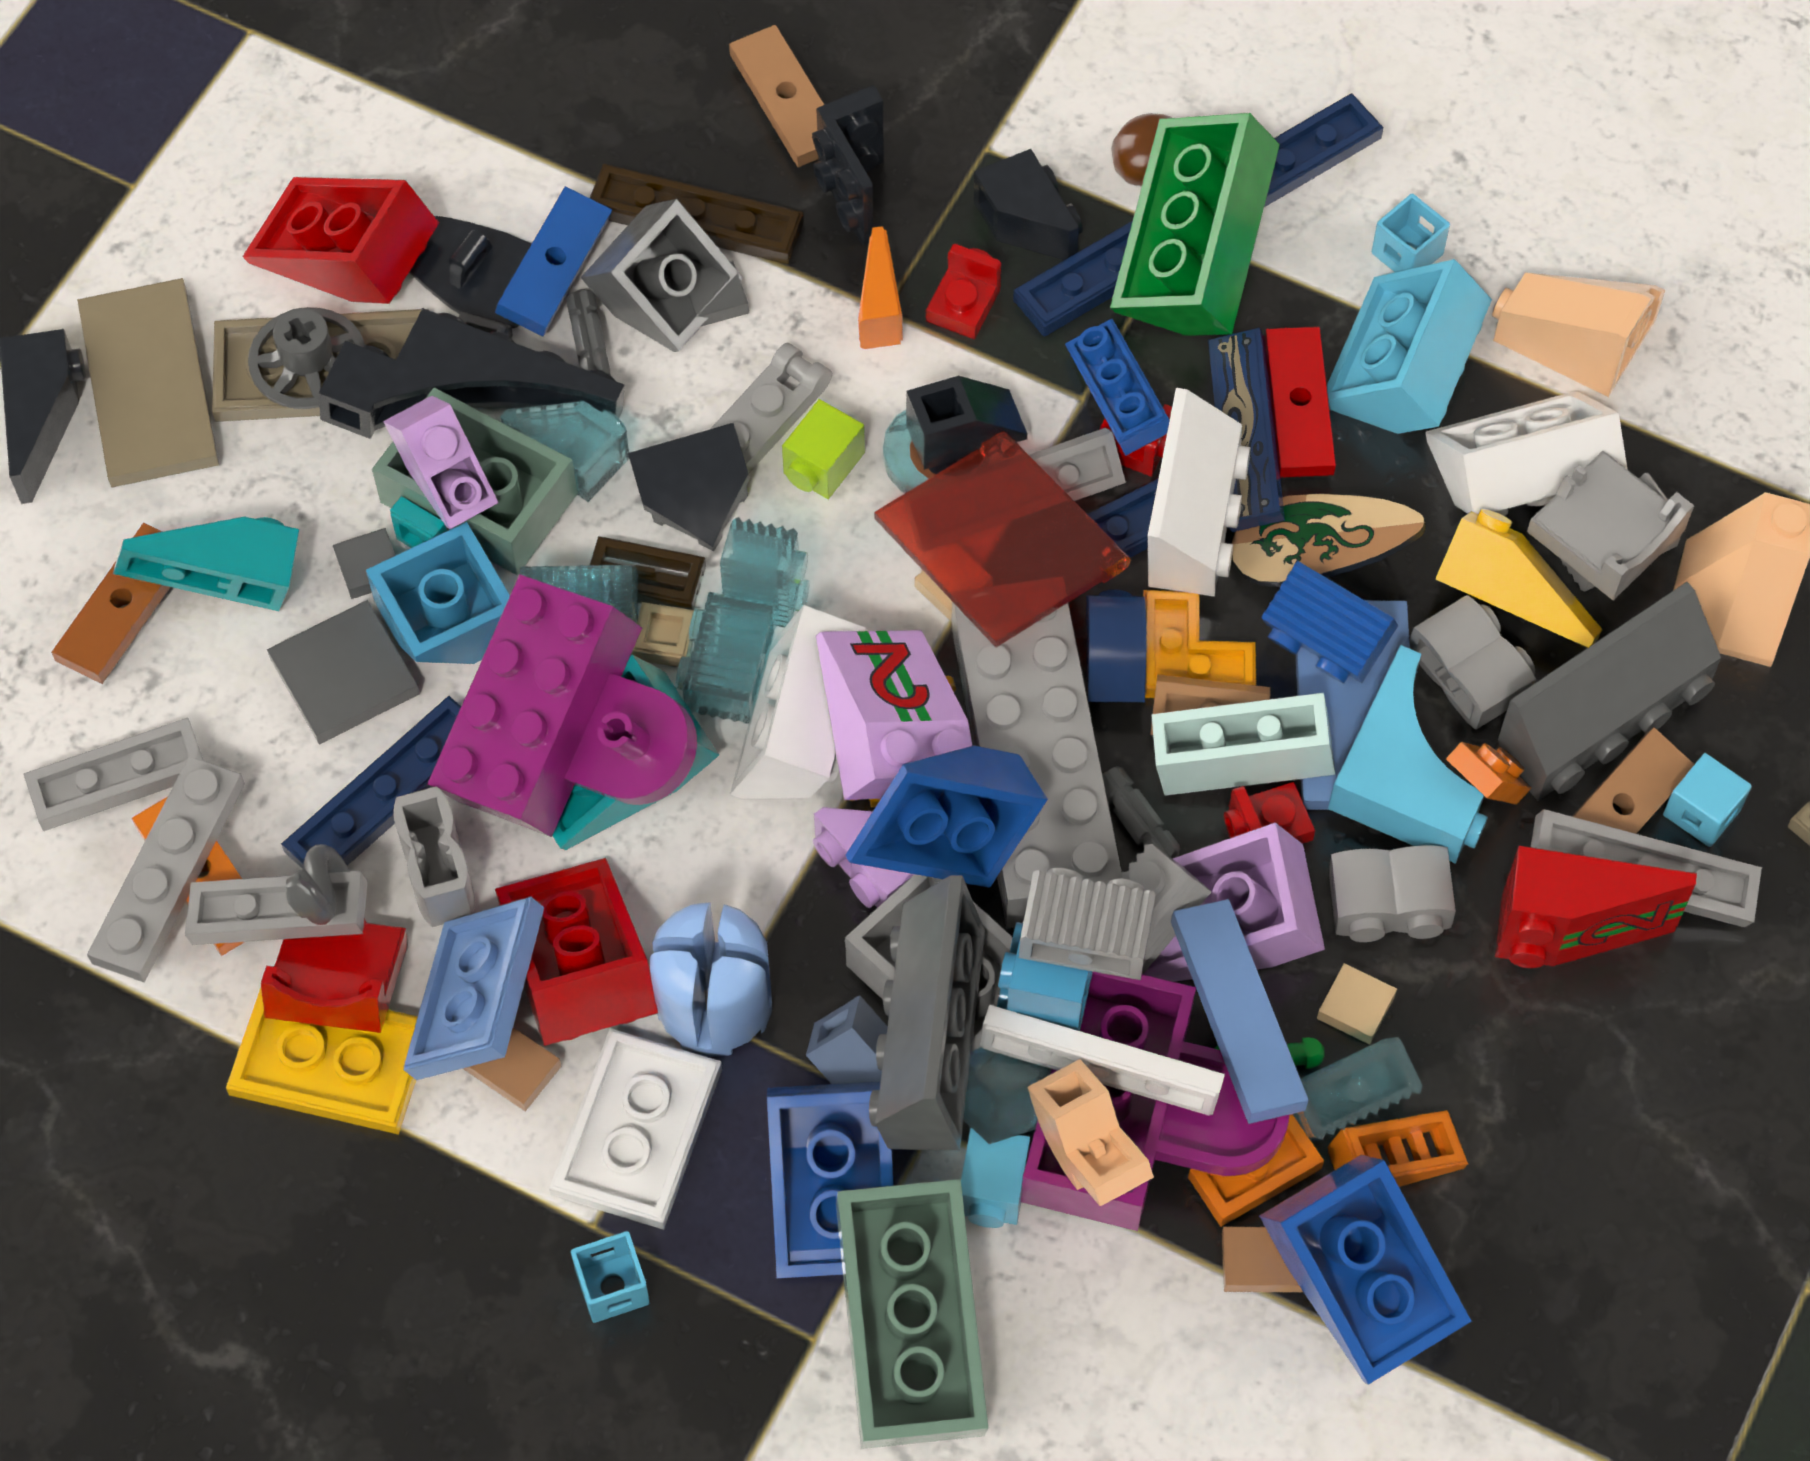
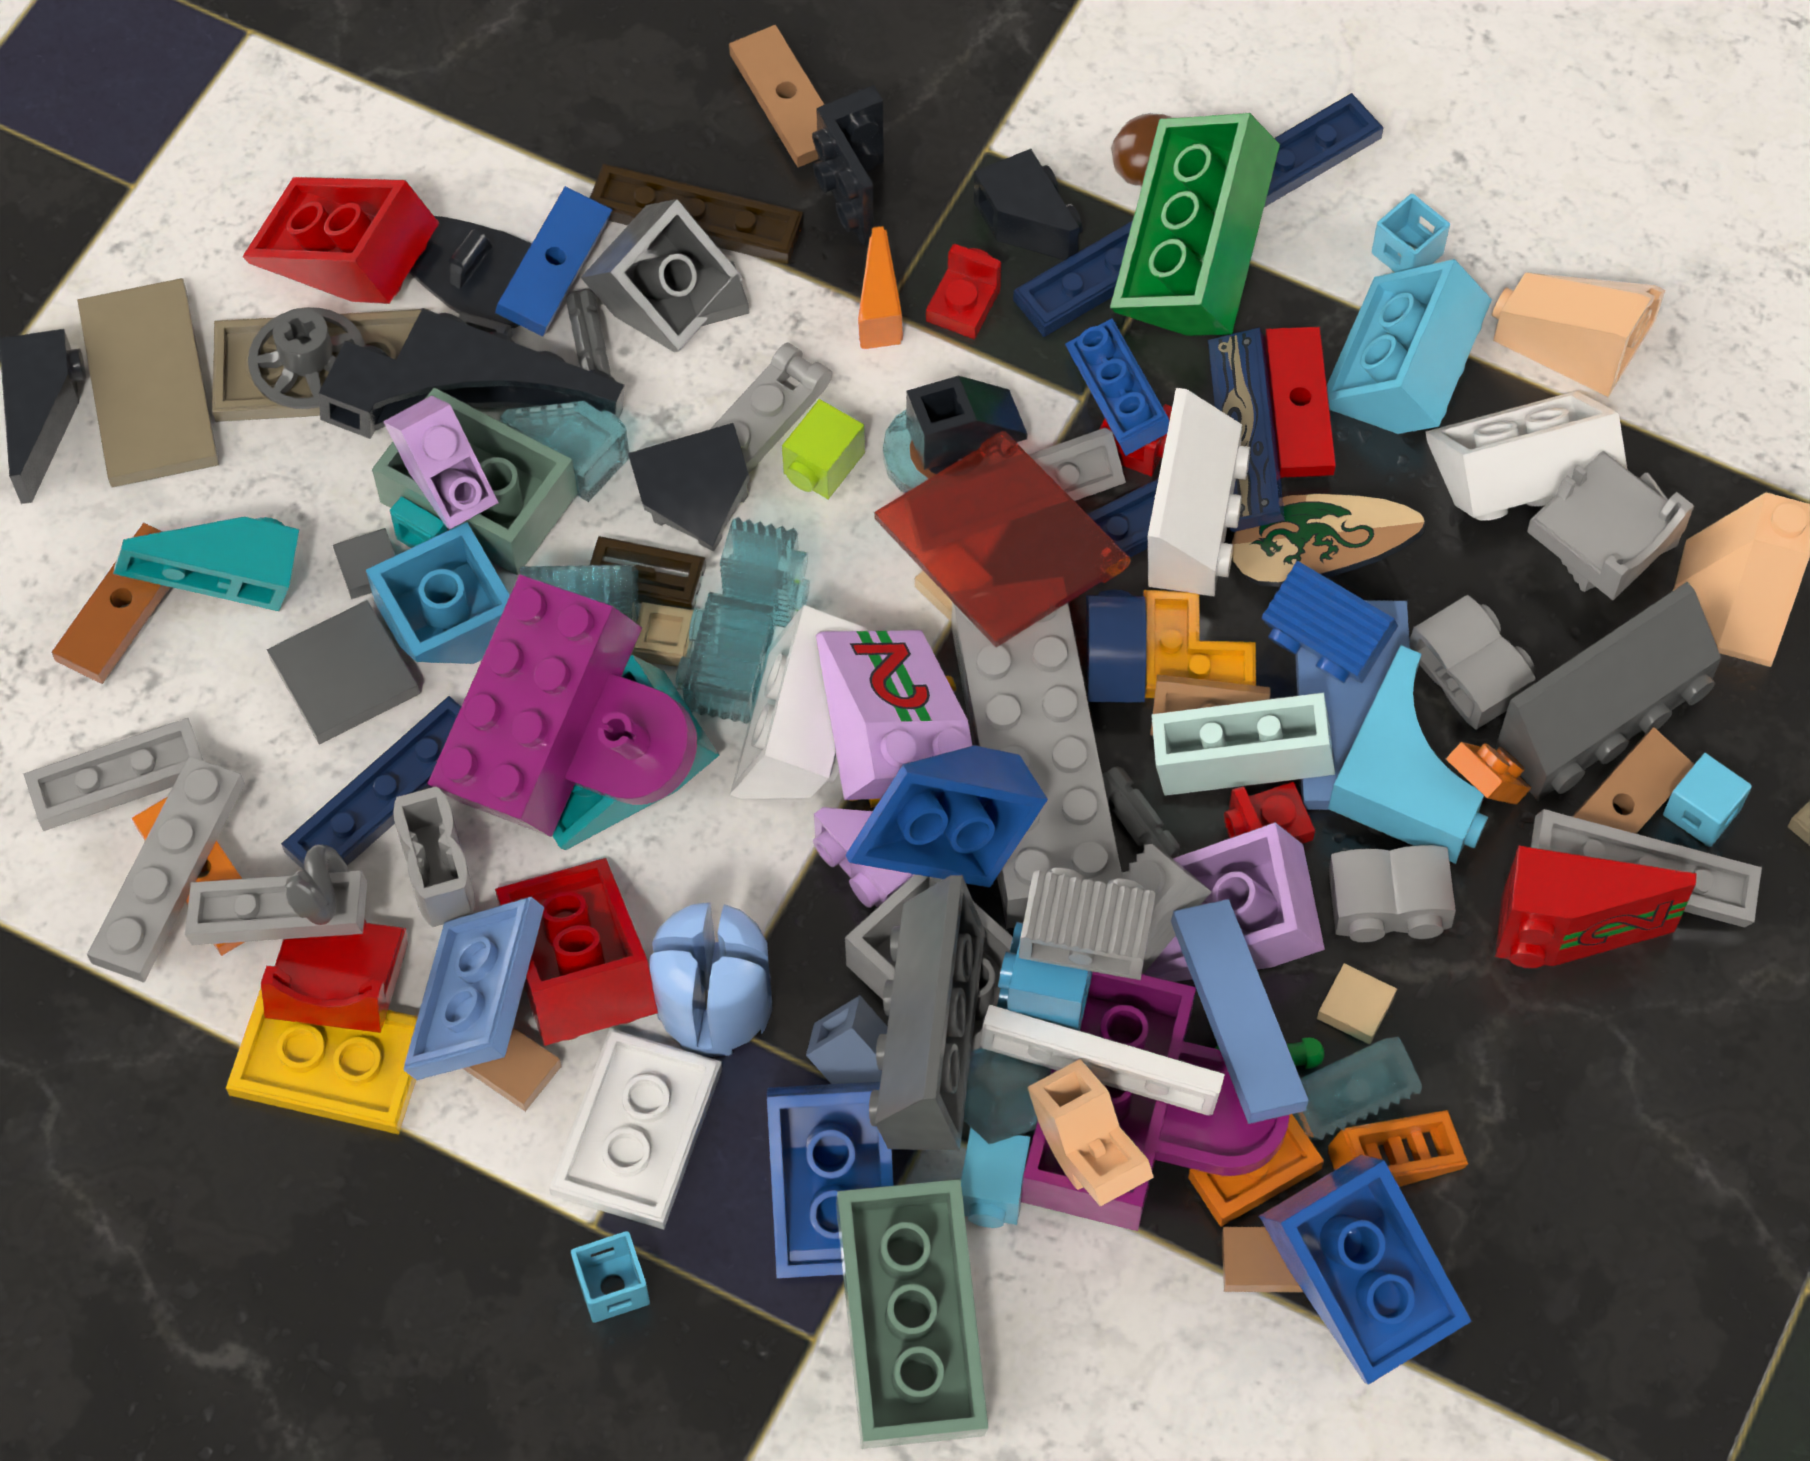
yellow slope [1436,509,1602,648] -> none

